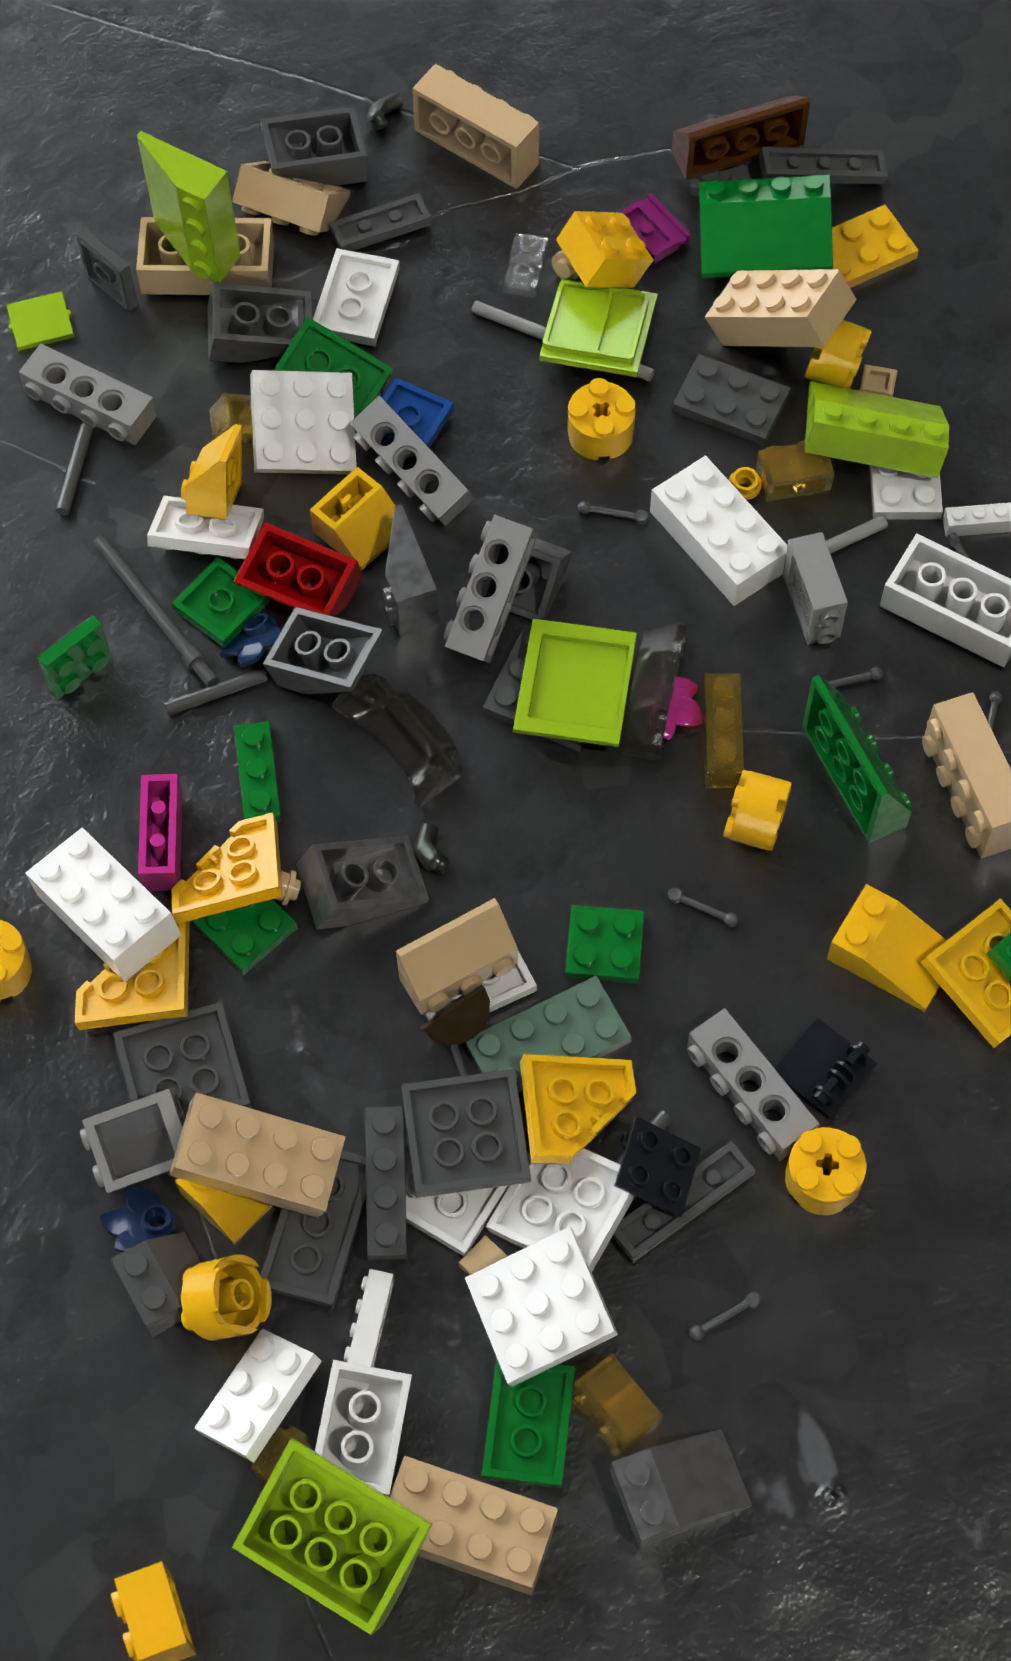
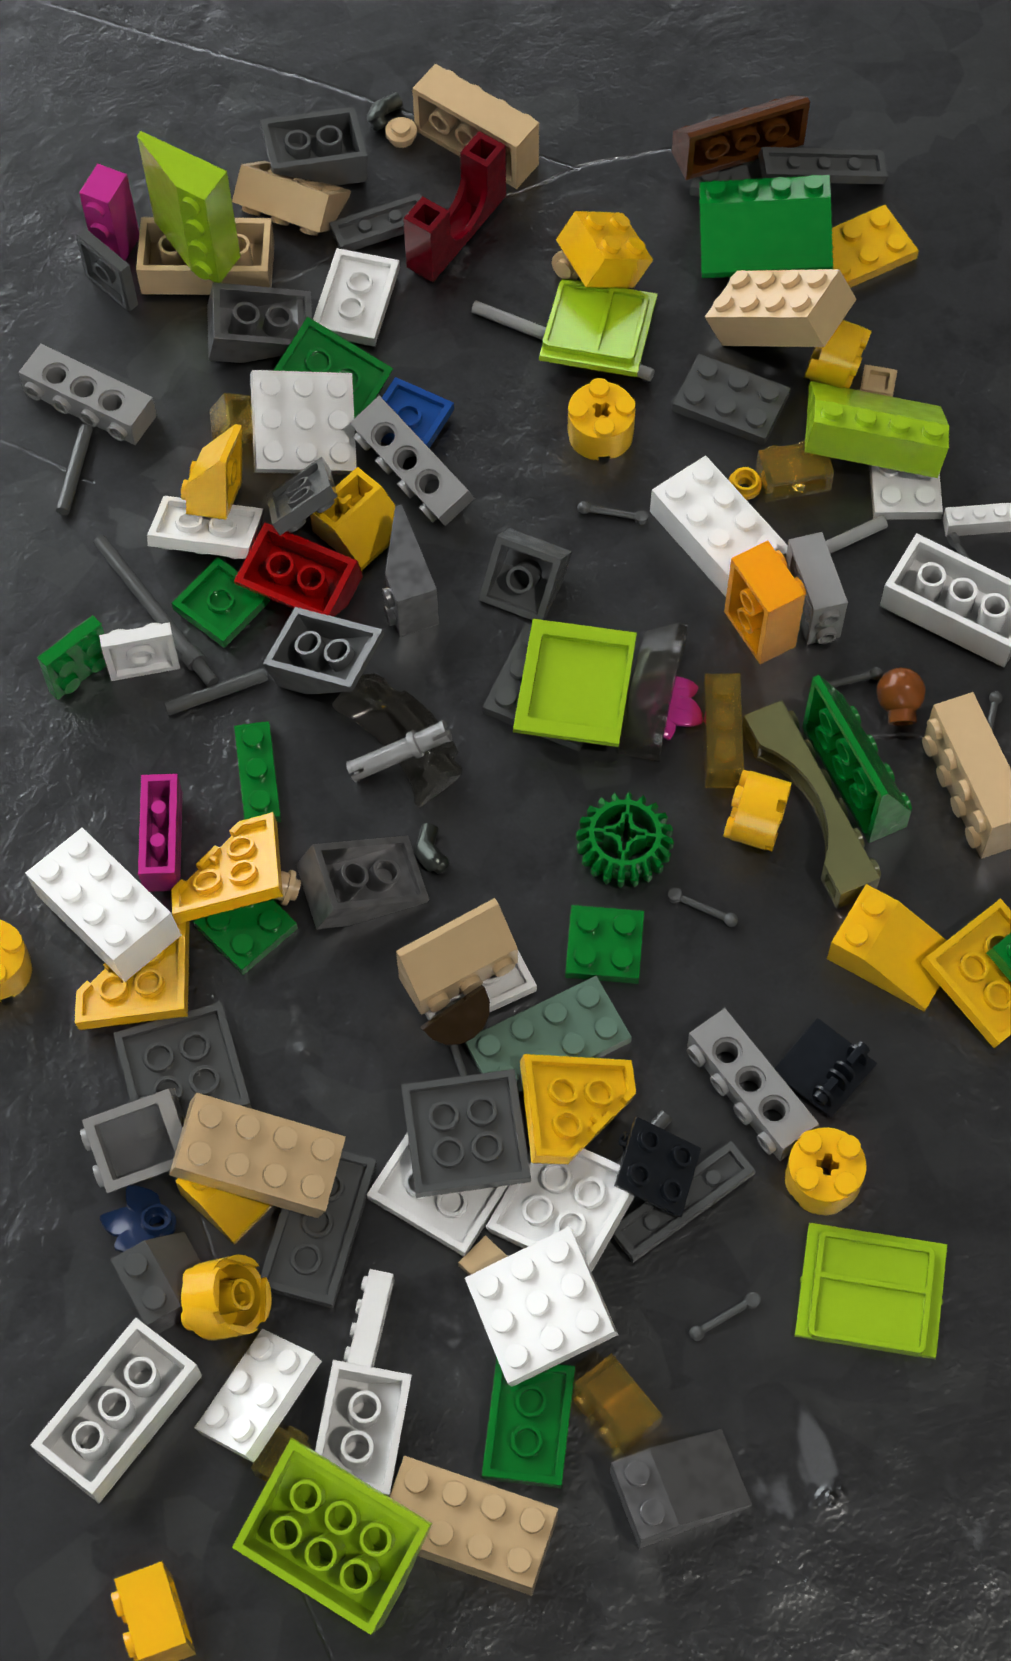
lime piece [6,291,74,351] -> none
dark blue plate [219,613,282,667] -> none
dark grey plate [365,1106,407,1260] -> none
light grey brick [444,514,539,664] -> none
clear slope [503,234,548,298] -> none
magenta plate [619,193,691,264] -> none
none -> white brick [31,1317,202,1503]
none -> dark pink brick [79,164,139,261]
none -> white plate [99,622,180,681]
none -> dark grey plate [266,457,338,535]
none -> light grey pin [346,720,453,783]
none -> tan plate [385,117,417,148]
none -> dark red arch [403,131,506,282]
none -> green gear [576,792,674,888]
none -> light orange brick [724,540,806,664]
none -> olive arch [741,700,881,909]
none -> lime piece [794,1222,947,1360]
none -> dark orange piece [876,667,926,726]

